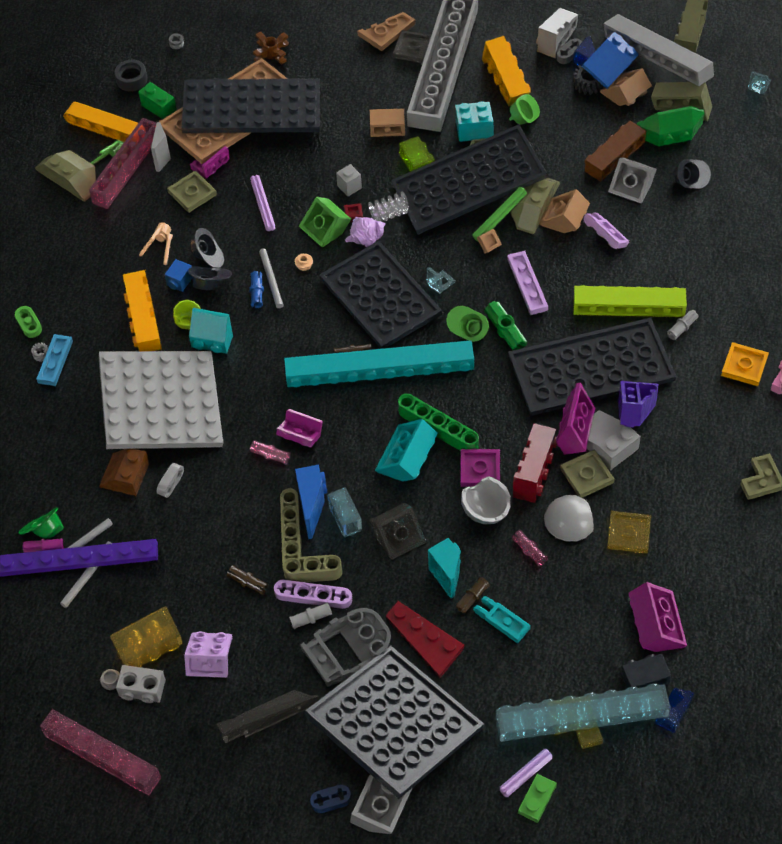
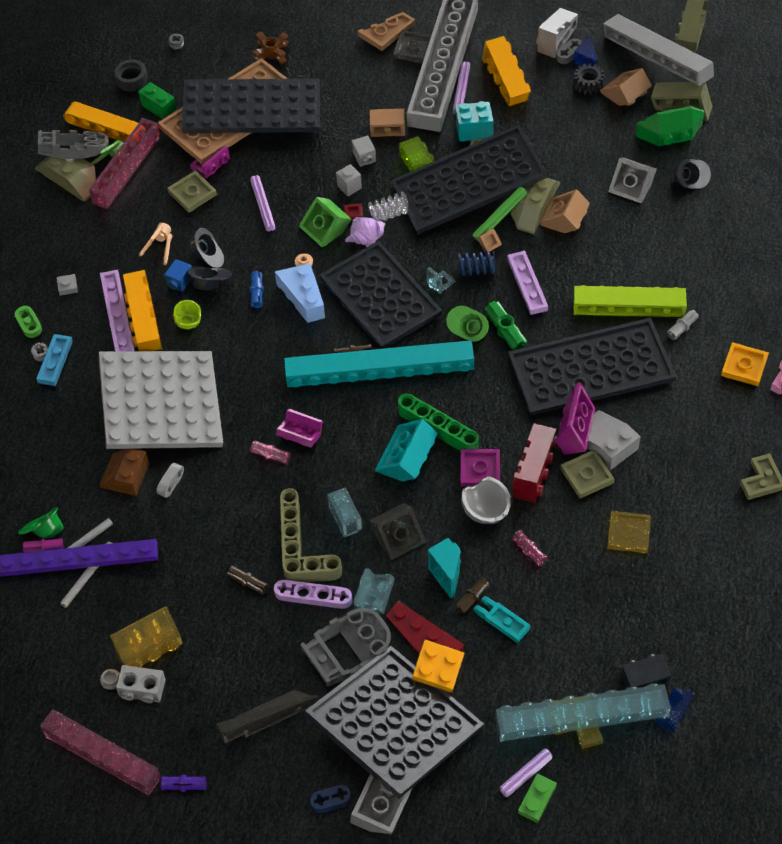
light grey slope [151,122,171,172] -> none
lavender bracket [185,632,232,678] -> none
teal slope [189,308,233,354] -> none
light grey bar [259,249,283,308] -> none
light grey pin [290,602,332,629] -> none
blue slope [295,465,327,539] -> none
bright green piece [509,94,540,125] -> none
light grey cylinder [544,495,593,541] -> none
blue slope [582,32,639,89] -> none
lavender hinge [583,213,629,249] -> none
reddish brown brick [585,121,646,182] -> none
dark purple wedge [618,381,659,427] -> none
magenta slope [629,582,687,652] -> none
clear light blue bracket [748,71,771,94] -> none
none -> dark grey slope [38,130,108,159]
none -> light grey plate [57,274,78,295]
none -> lavender plate [100,270,135,352]
none -> dark purple pin [161,775,206,792]
none -> light blue wedge [275,263,325,323]
none -> light grey brick [352,136,376,166]
none -> clear light blue bracket [354,569,395,614]
none -> light orange plate [412,640,464,693]
none -> lavender axle [453,62,470,115]
none -> dark blue piece [458,251,496,276]

